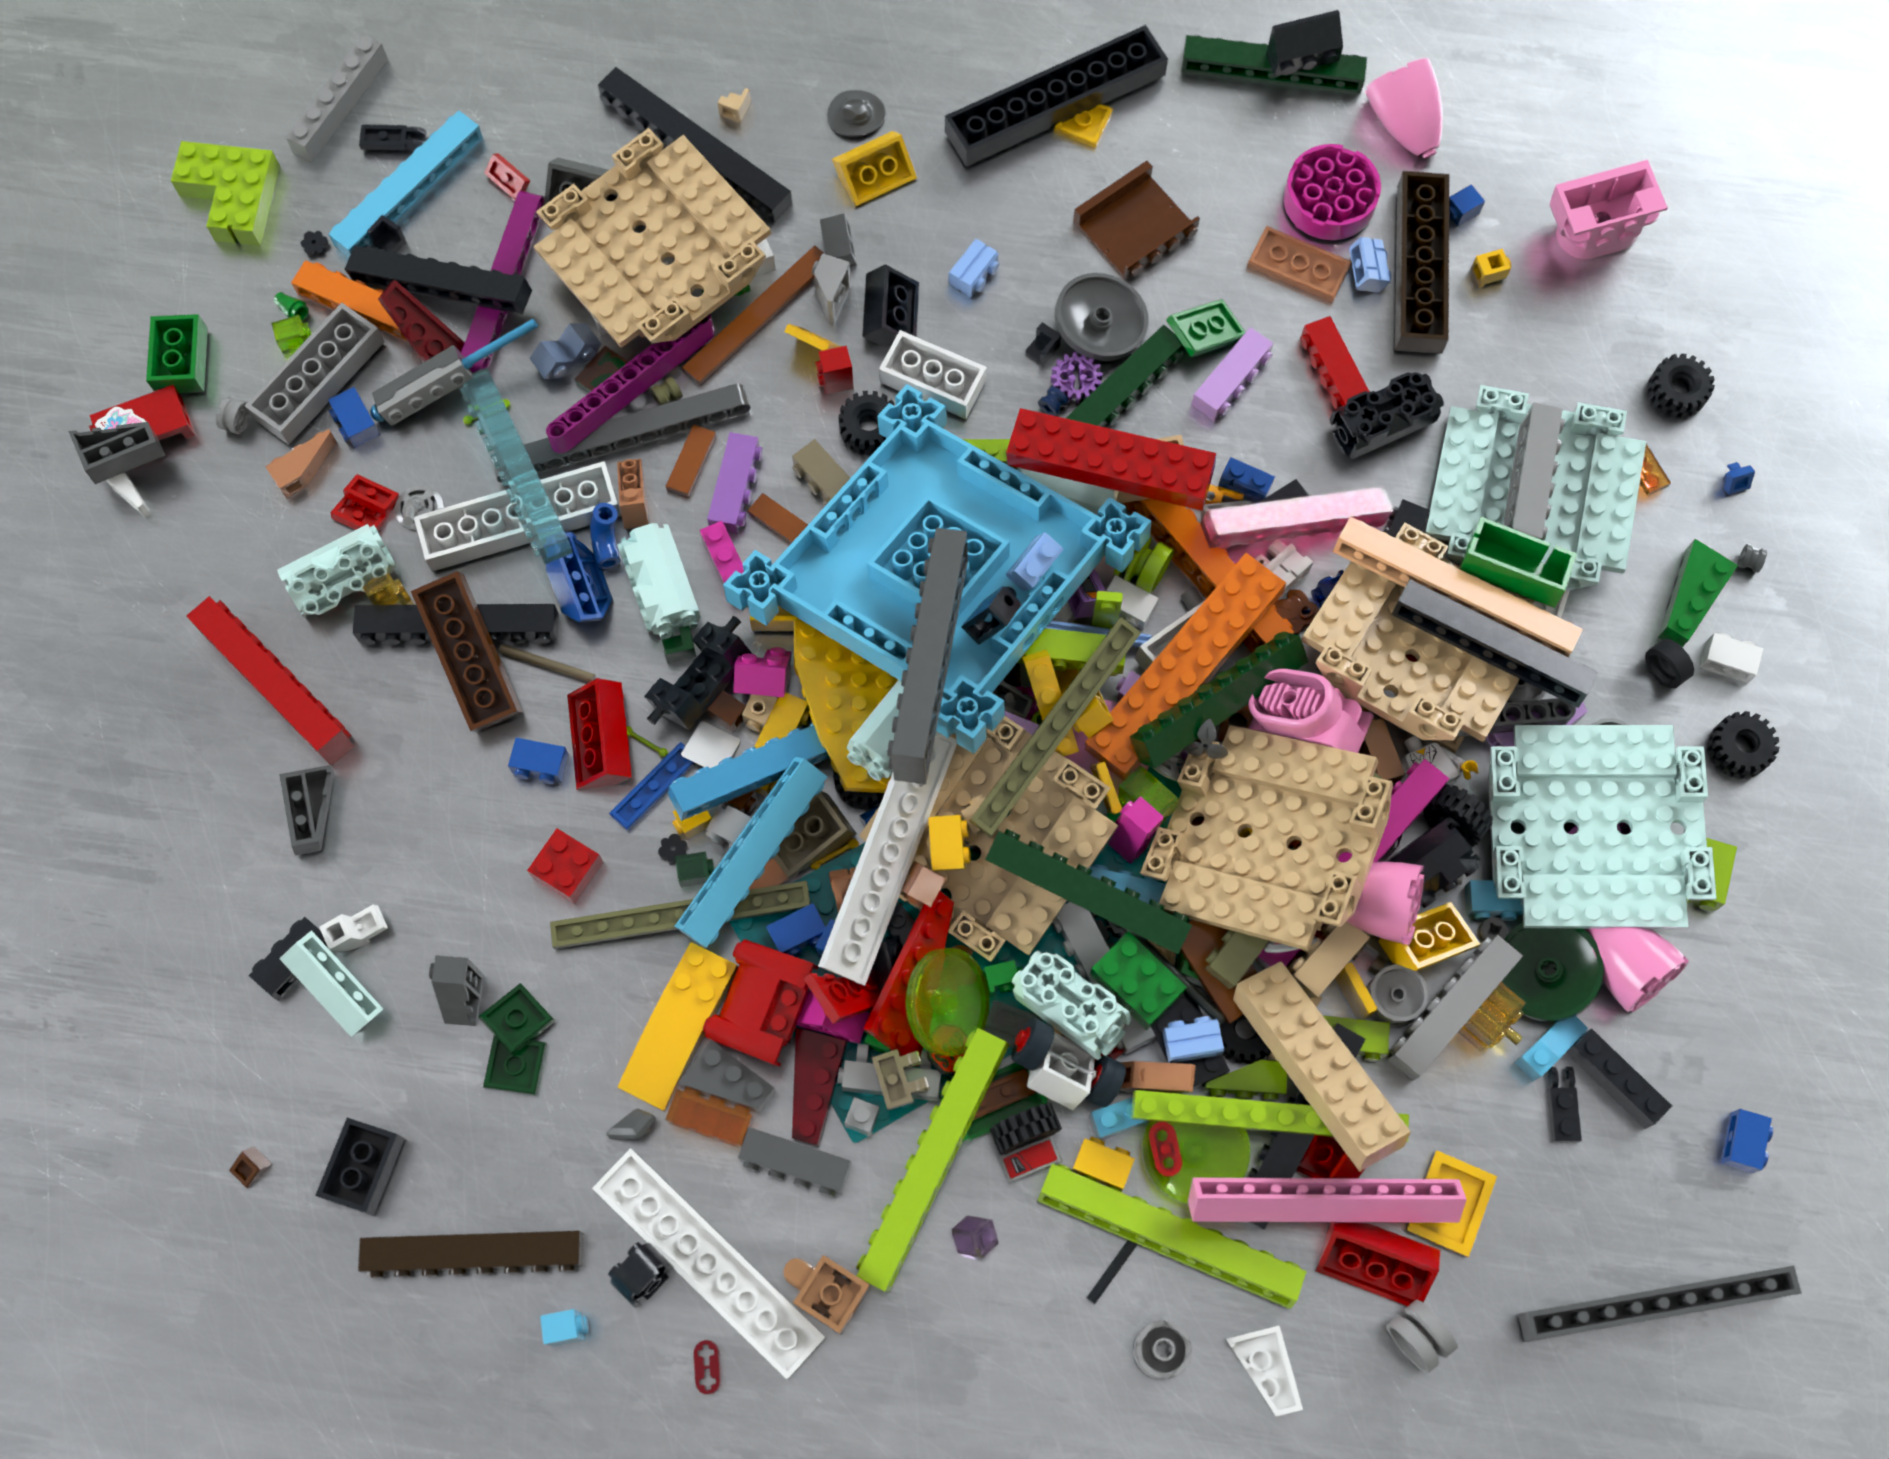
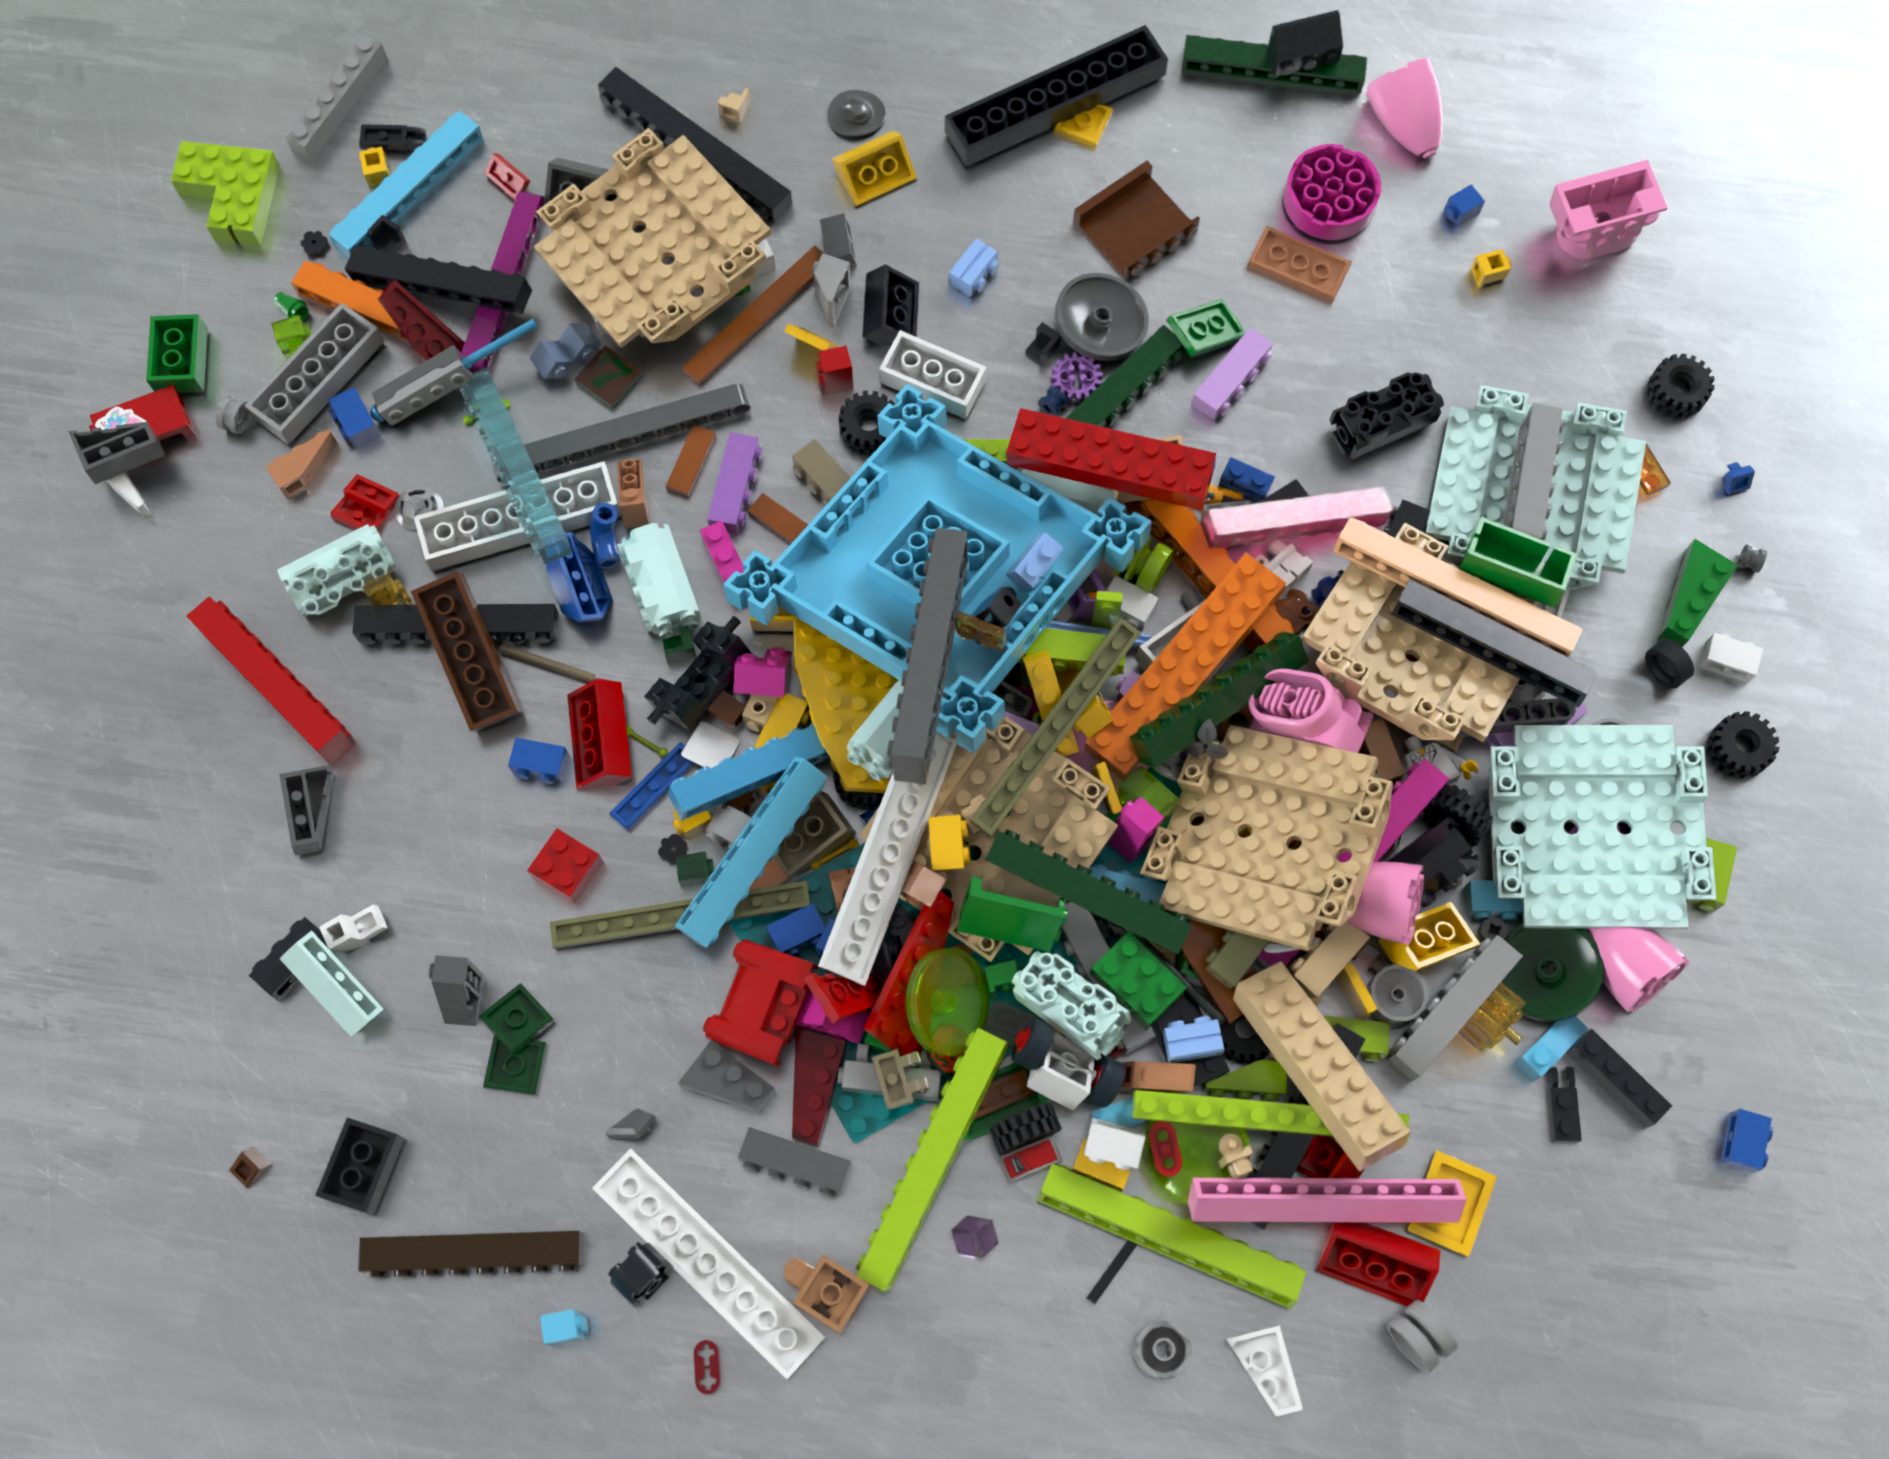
magenta beam [546,313,715,453] -> none
yellow slope [618,942,738,1112] -> none
olive wheel [650,376,683,405] -> none
clear orange brick [665,1087,754,1148] -> none
light grey brick [844,1098,880,1137] -> none
red brick [1300,316,1370,409] -> none
light blue brick [1349,237,1391,293] -> none
dark brown brick [1395,171,1449,354] -> none
dark grey brick [1518,1266,1802,1342] -> none
none -> yellow brick [359,147,390,188]
none -> clear orange plate [954,611,1007,652]
none -> green panel [957,876,1068,952]
none -> white brick [1084,1118,1145,1170]
none -> tan hips [1218,1134,1253,1178]

